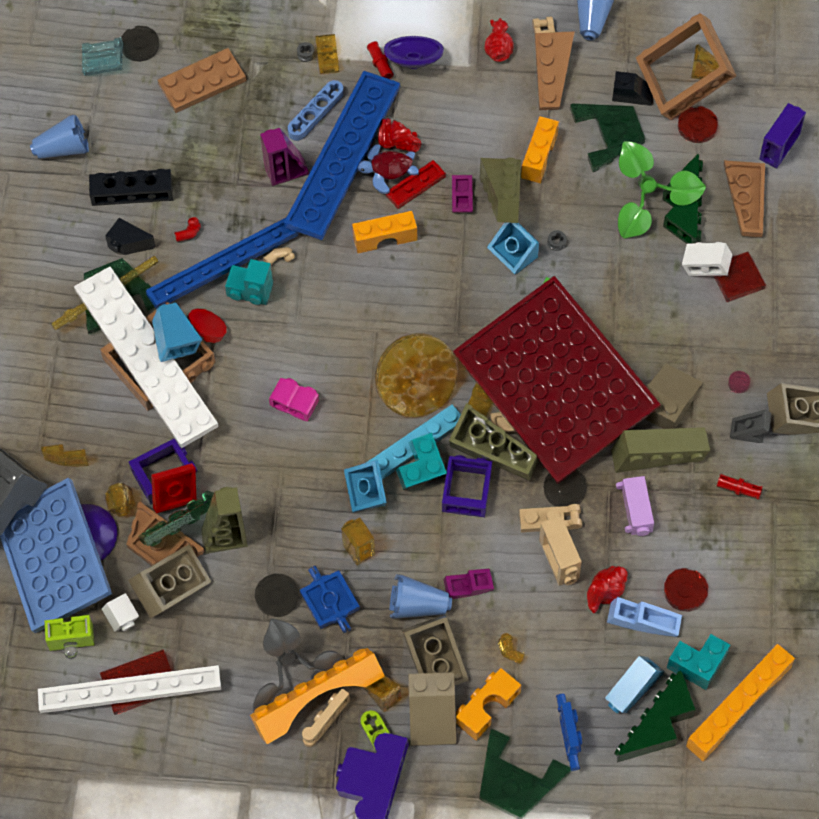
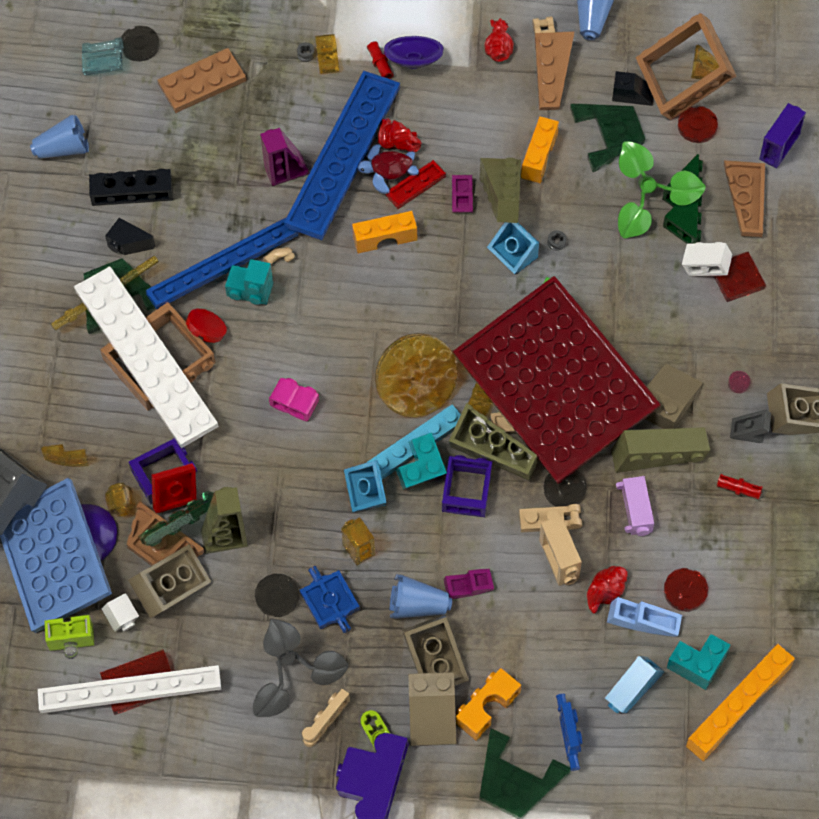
dark azure slope [152,302,202,362] -> none
red arm [174,217,201,242] -> none
light orange arch [250,648,385,744] -> none
medium blue beam [288,80,344,141] -> none
clear yellow slope [363,676,402,712] -> none
clear yellow arm [498,633,525,664] -> none
dark green slope [614,671,696,763] -> none

